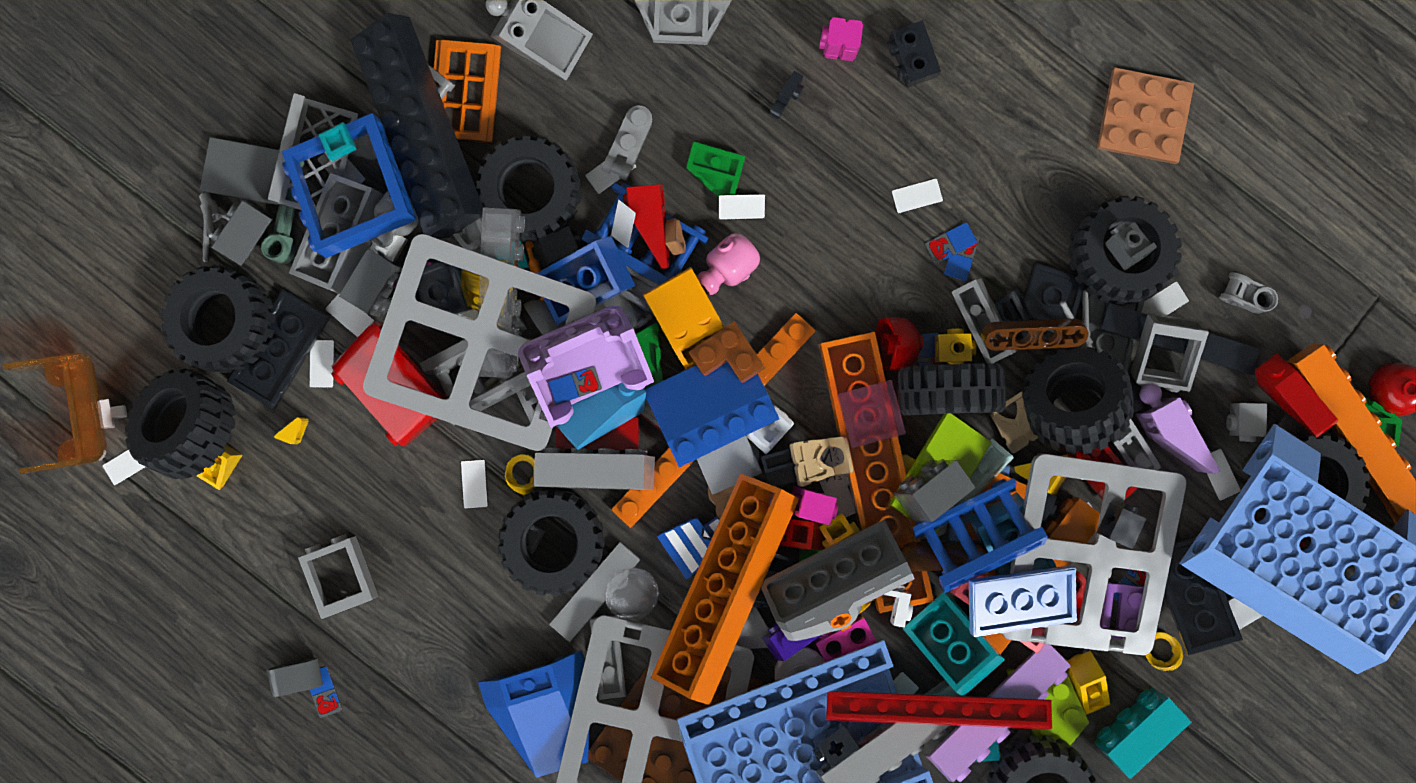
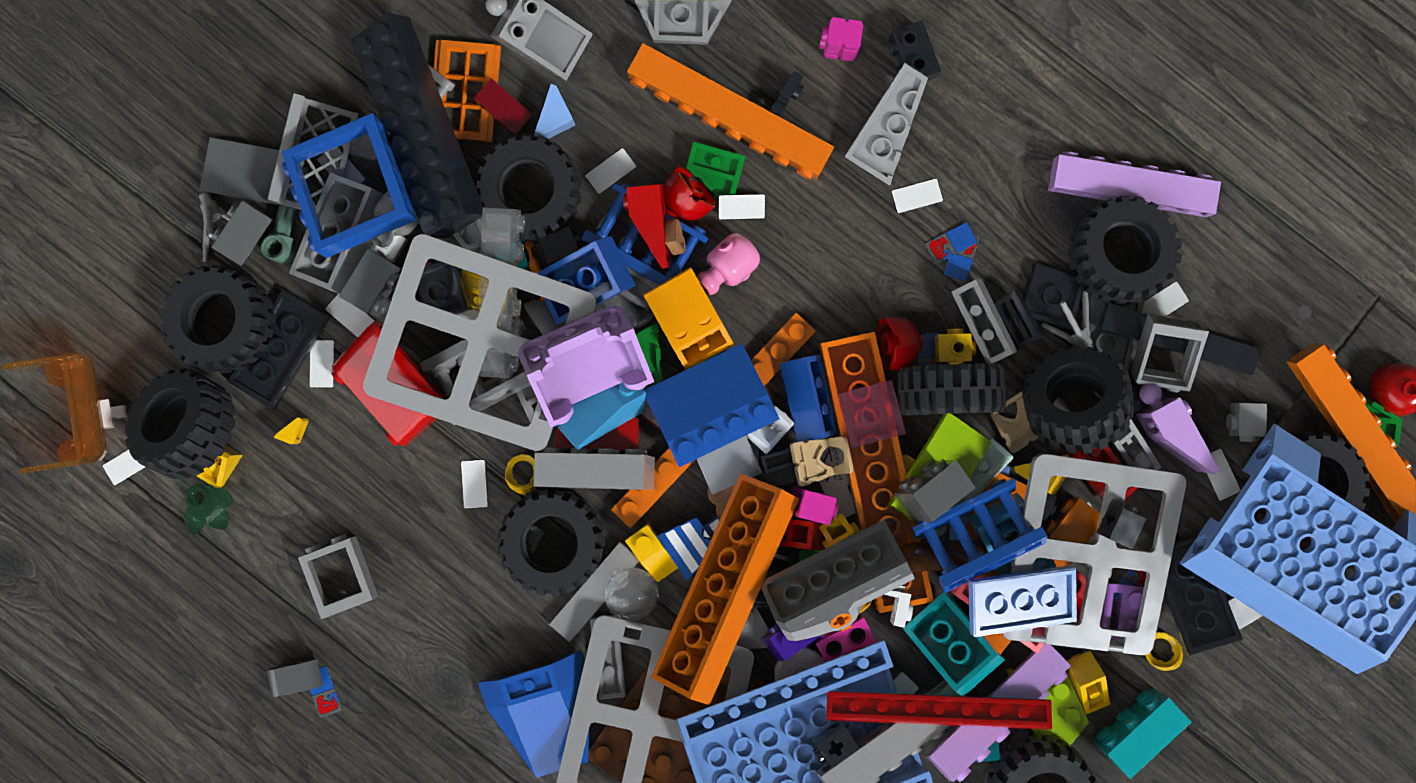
teal tile [318,122,357,161] -> none
sticker [549,366,602,405] -> none
light grey plate [602,105,652,181] -> none
white sticker [611,200,636,248] -> none
dark orange plate [689,321,765,383] -> none
reddish brown beam [981,319,1089,351] -> none
nougat plate [1097,68,1194,164] -> none
dark grey brick [1105,222,1157,270] -> none
light grey piece [1219,272,1278,314] -> none
red slope [1255,354,1338,438] -> none
none -> clear green plate [184,484,234,535]
none -> dark red tile [473,78,532,135]
none -> light blue slope [534,84,575,139]
none -> yellow slope [625,523,678,583]
none -> orange brick [627,43,834,180]
none -> red cylinder [663,166,715,221]
none -> blue brick [780,354,839,442]
none -> light grey wing [845,62,928,185]
none -> lavender brick [1048,152,1221,218]

